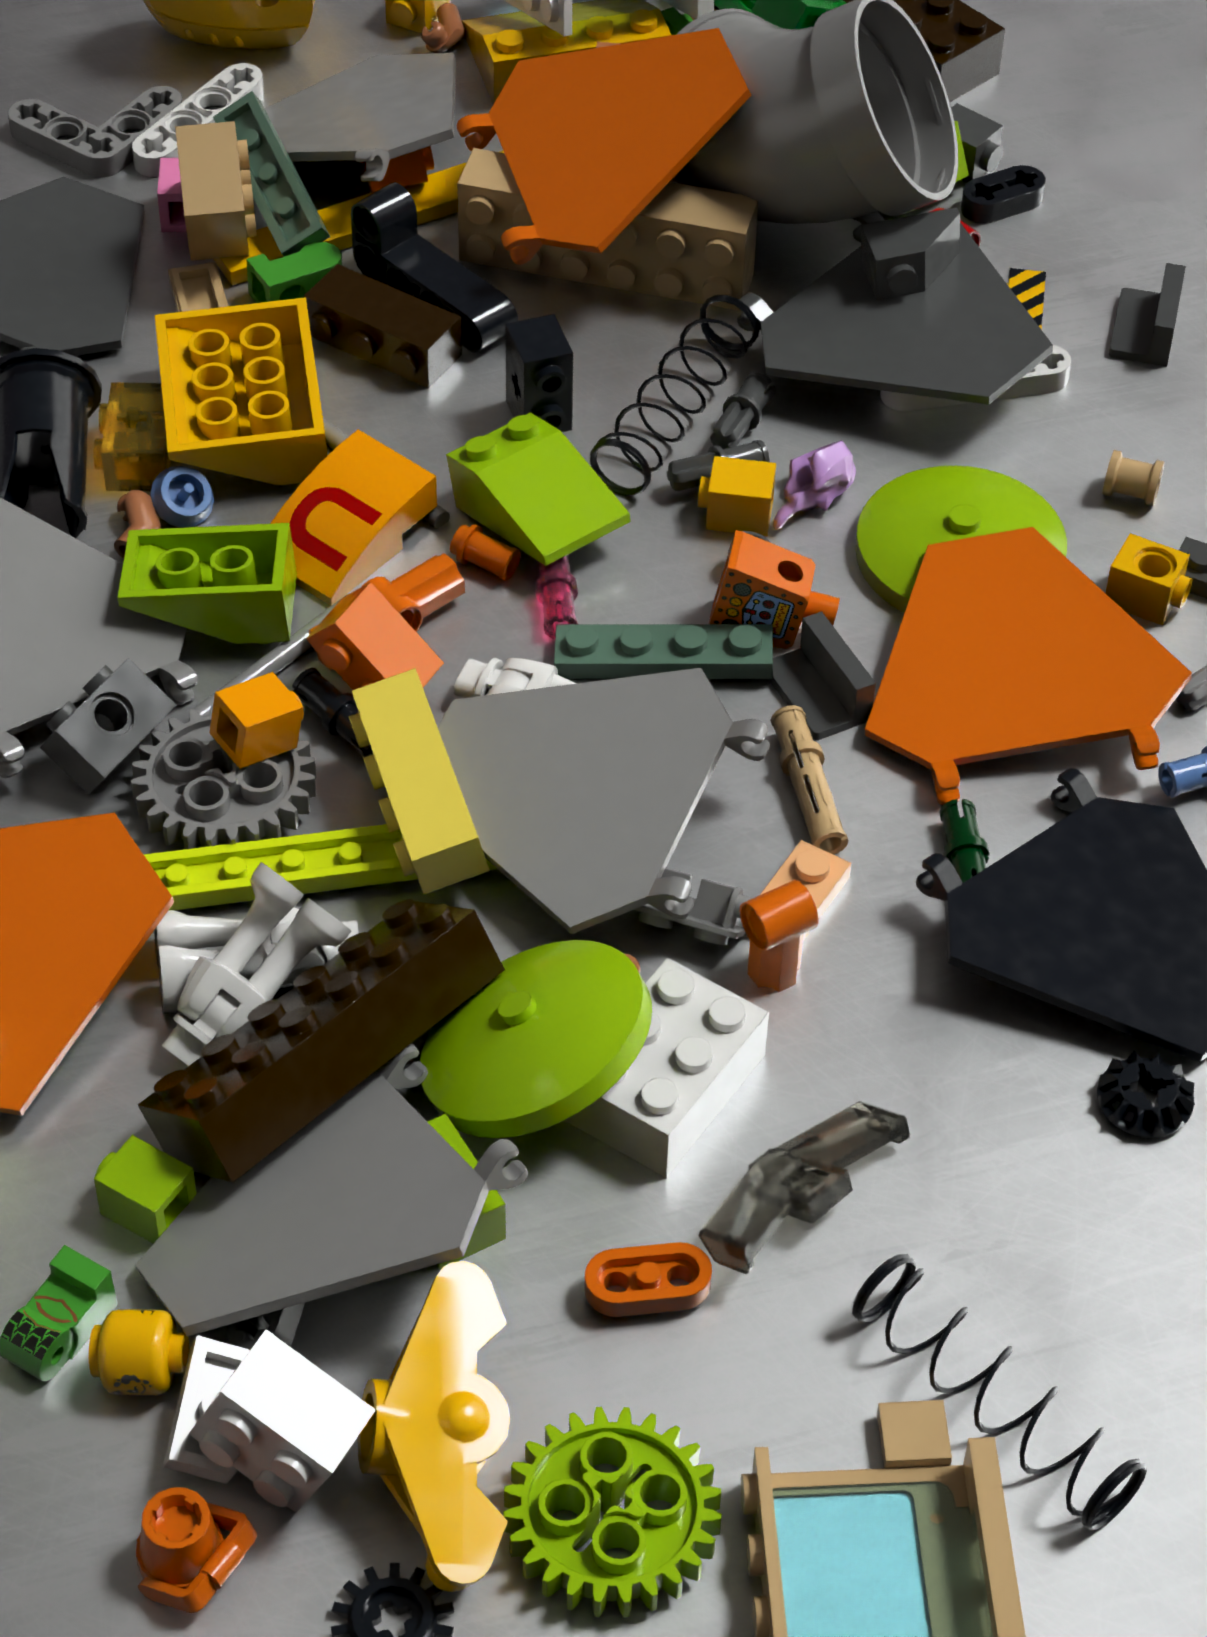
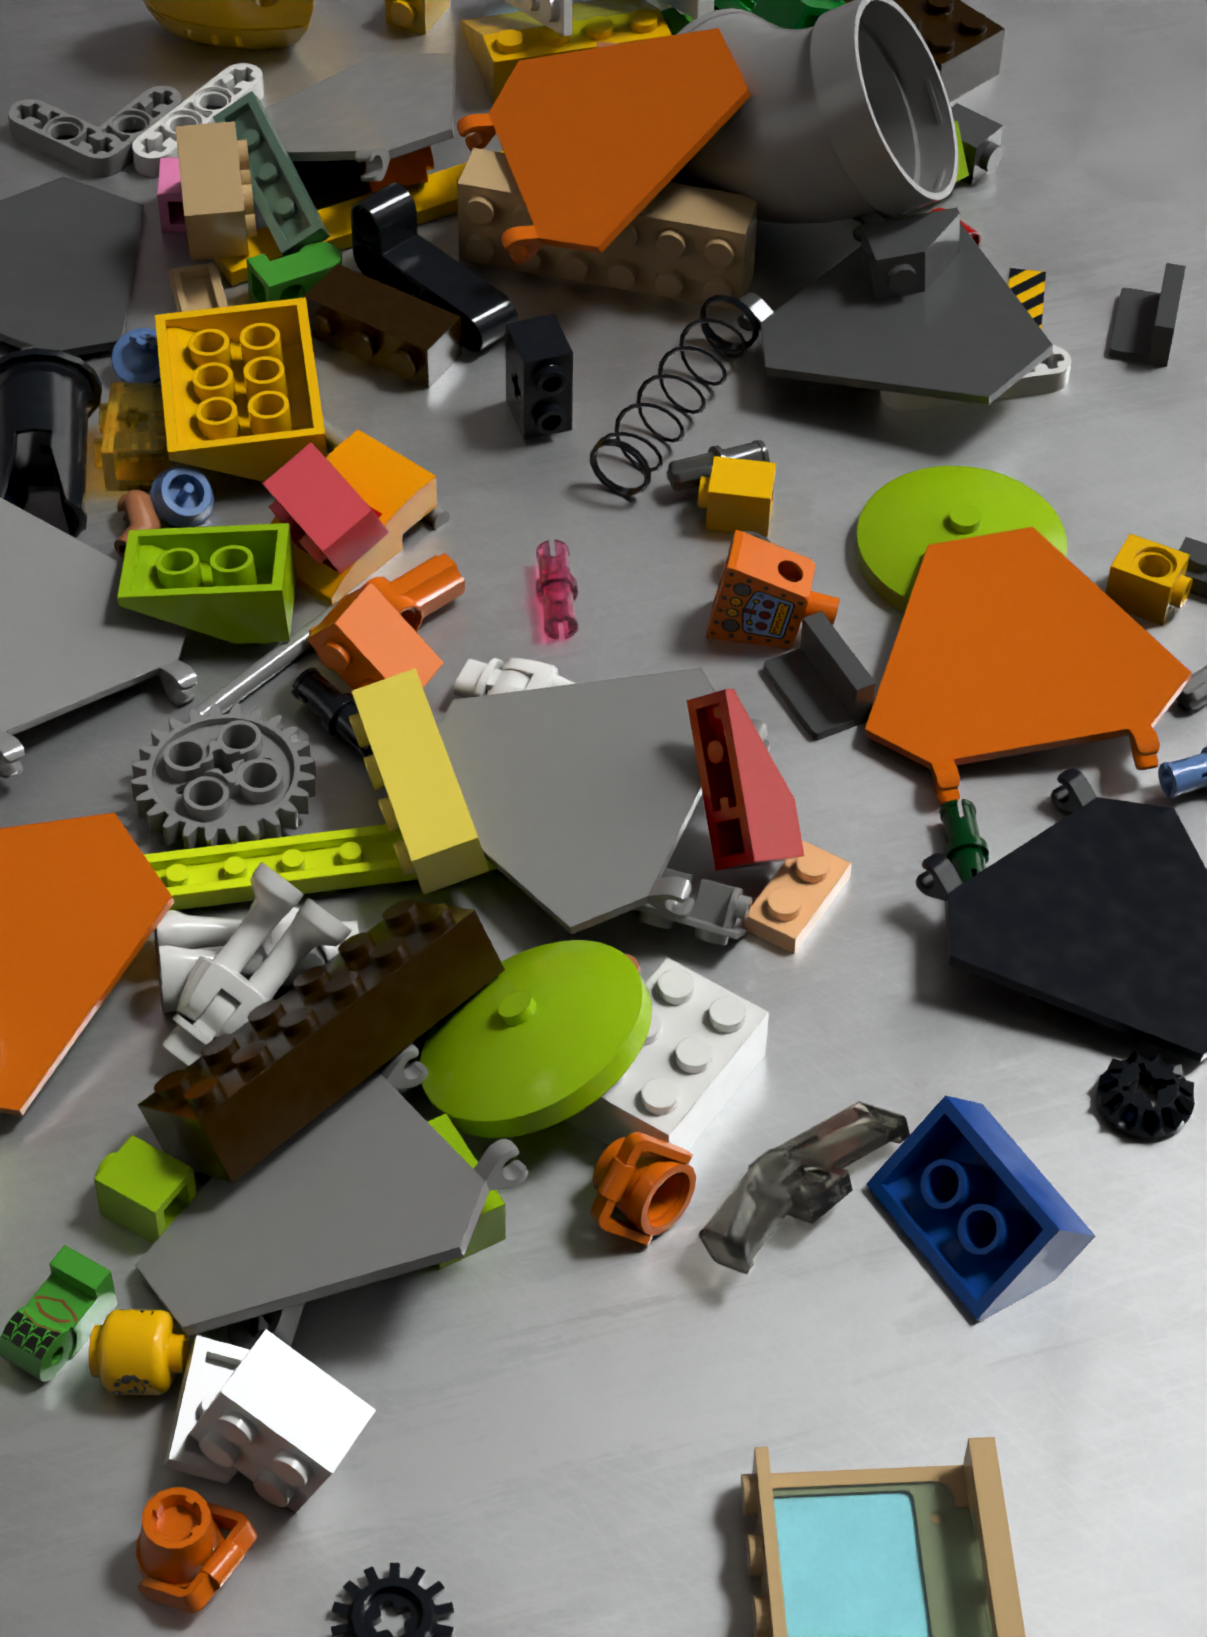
dark grey brick [40,658,177,795] -> none
light orange brick [209,672,304,769] -> none
yellow piece [357,1261,510,1592] -> none
nougat arm [421,3,465,53] -> none
lime slope [446,412,631,566] -> none
orange pin [450,524,521,581] -> none
lime gear [503,1407,722,1618] -> none
sand green plate [554,624,773,679] -> none
orange plate [584,1242,712,1317] -> none
dark grey axle [710,372,776,449] -> none
orange piece [739,880,819,992] -> none
tan pin [770,705,849,855] -> none
lavender piece [773,440,856,530] -> none
black piece [852,1254,1147,1530] -> none
tan tile [877,1400,952,1468] -> none
black beam [961,165,1046,224] -> none
tan bush [1102,450,1165,506] -> none
none -> medium blue hat [111,328,161,387]
none -> coral brick [262,442,389,574]
none -> orange piece [590,1132,696,1245]
none -> red slope [686,689,805,871]
none -> blue slope [866,1095,1096,1321]

